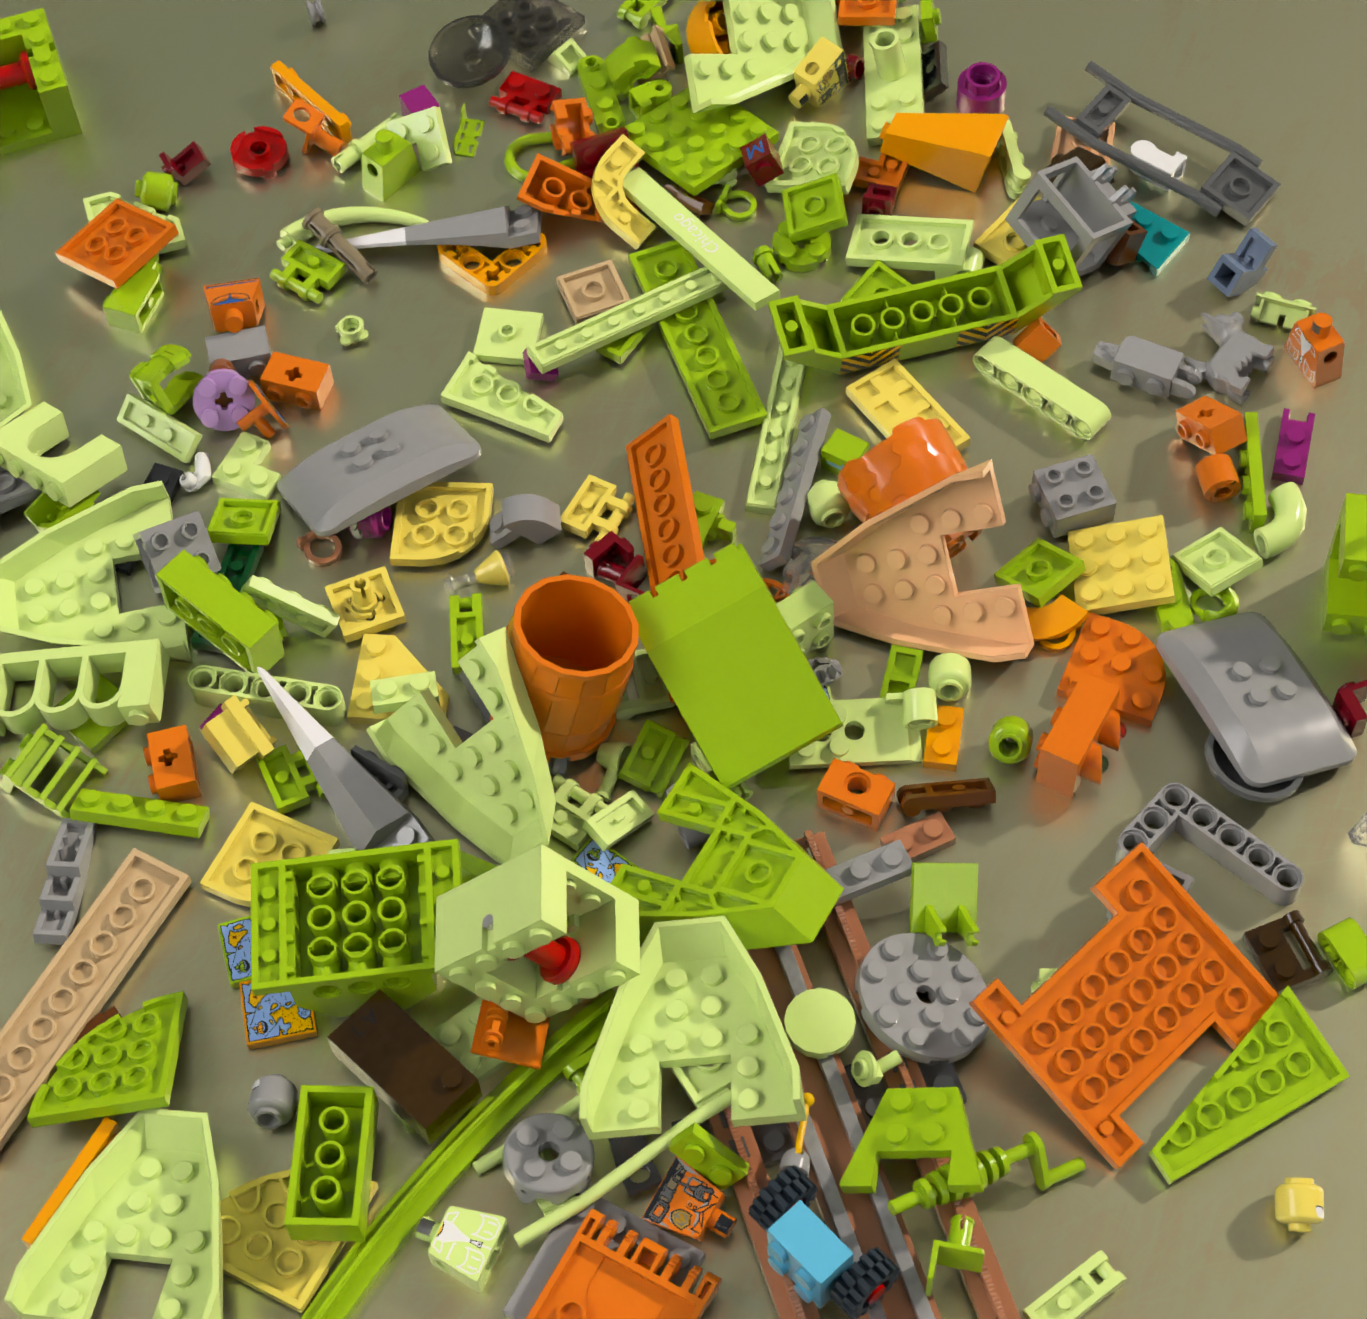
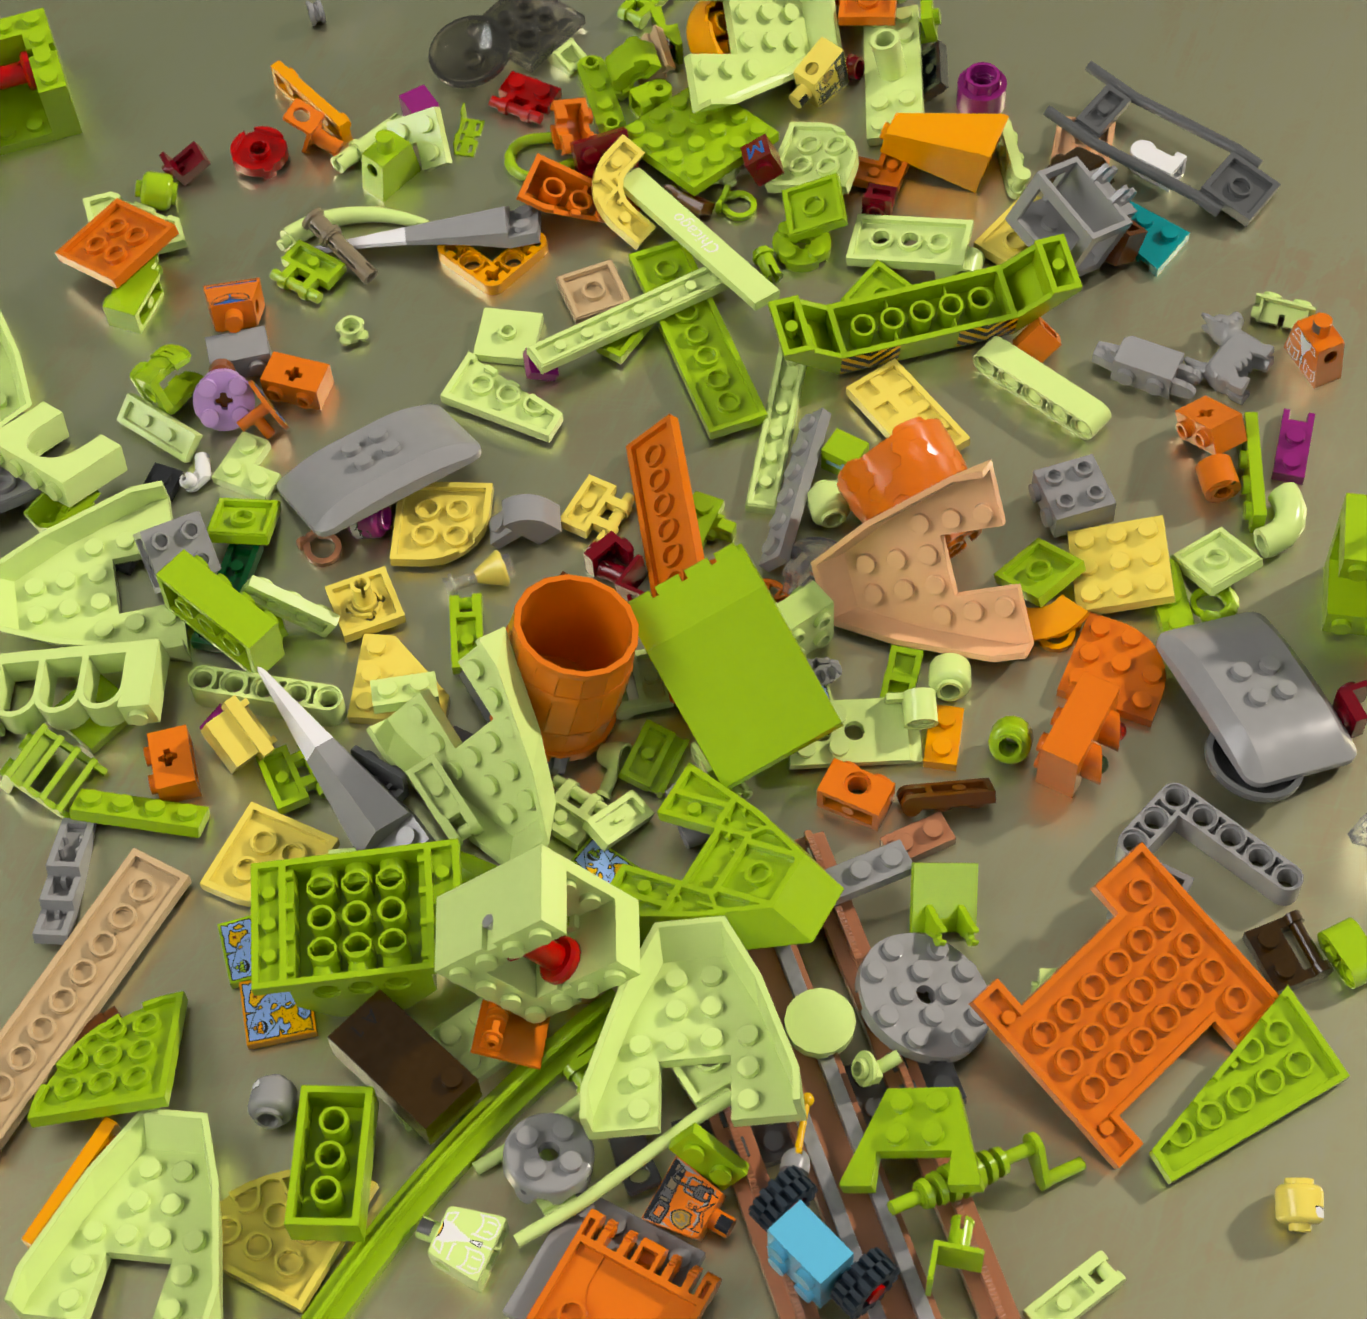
sand blue brick [1207,228,1278,297] -> none
none -> yellowish green plate [405,754,484,847]

